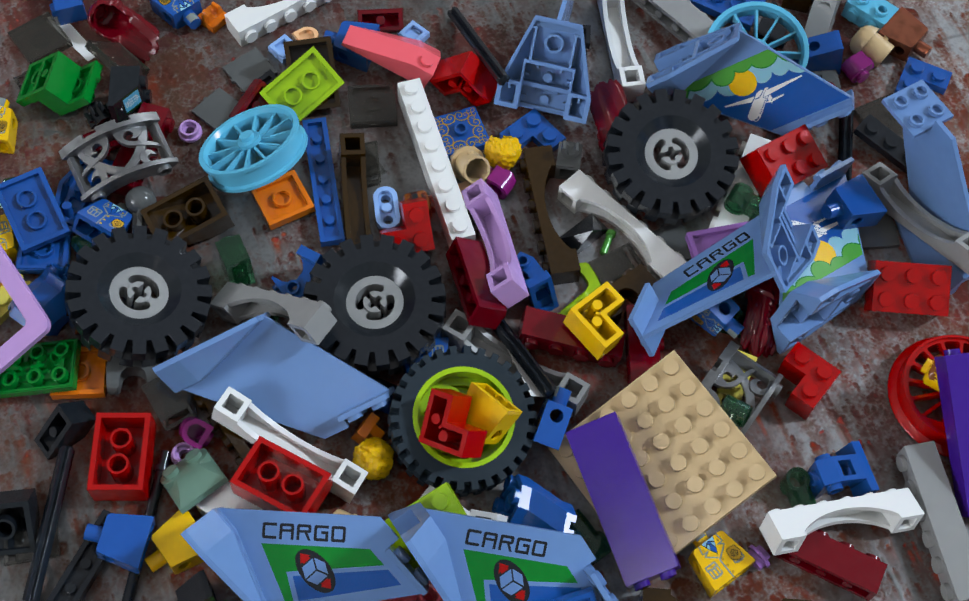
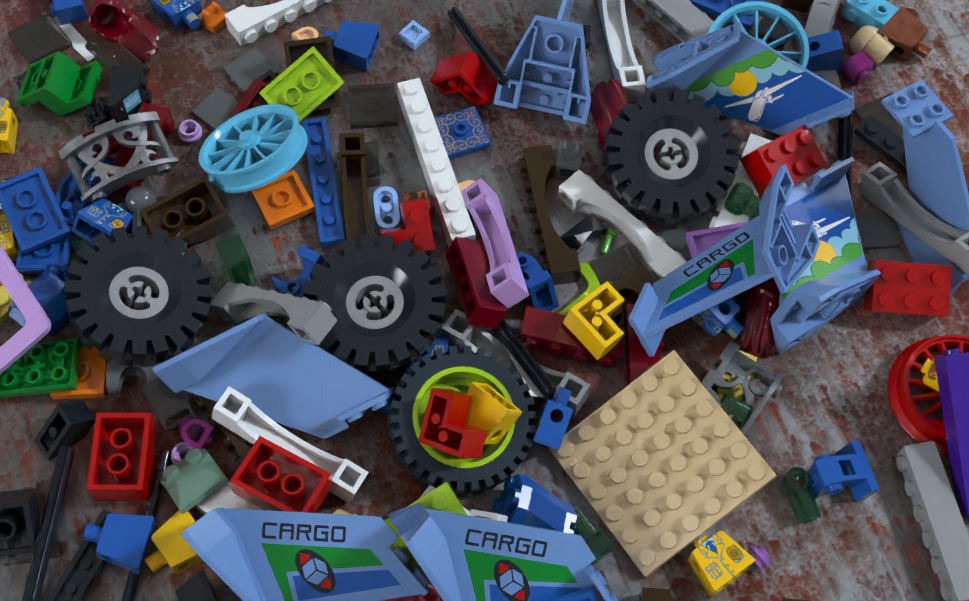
light blue tile [267,34,293,65] -> none
coral wedge [341,25,441,88] -> none
orange tile [351,412,385,444] -> none
yellow piece [352,437,394,481] -> none
dark red slope [357,8,404,32] -> none
tan piece [450,146,490,184] -> none
yellow piece [483,135,522,170] -> none
magenta plate [485,165,516,200] -> none
blue plate [499,108,566,152] -> none
dark purple brick [565,412,681,591] -> none
white arch [759,488,925,556] -> none
dark red brick [767,529,888,601] -> none
red brick [777,342,842,420] -> none
blue torso [822,174,887,229] -> none
blue plate [893,56,952,95] -> none

